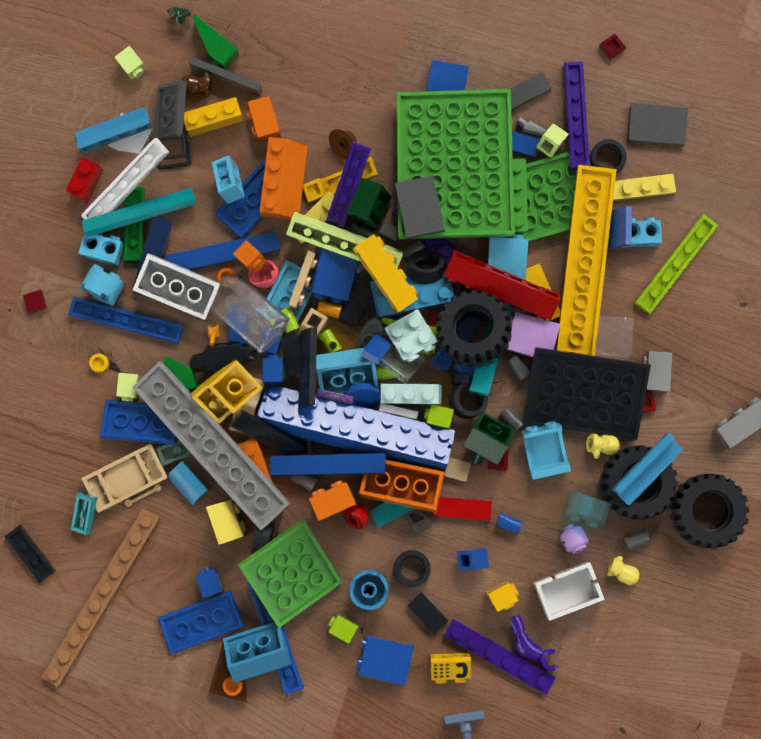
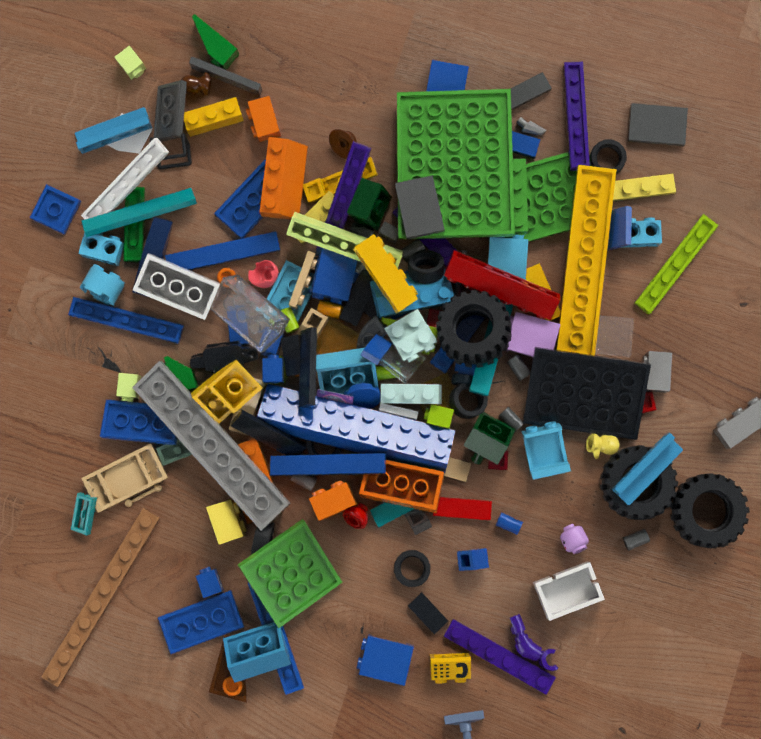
black tile [5,525,56,583] -> none
dark red tile [23,289,48,314] -> none
red brick [65,157,103,203] -> none
yellow tile [89,353,109,373] -> none
dark green plant [167,7,191,23] -> none
dark azure brick [168,461,210,505] -> none
light orange hand [207,325,219,346] -> none
medium azure brick [211,155,245,204] -> none
orange brick [233,240,267,274] -> none
lime piece [318,329,342,353] -> none
lime brick [328,614,359,644] -> none
dark azure brick [349,569,389,610] -> none
yellow brick [486,581,519,612] -> none
yellowish green brick [536,124,568,158] -> none
clear light blue brick [562,491,611,528] -> none
dark red tile [599,33,626,61] -> none
light yellow animal [607,556,640,586] -> none
none -> blue tile [30,184,81,235]

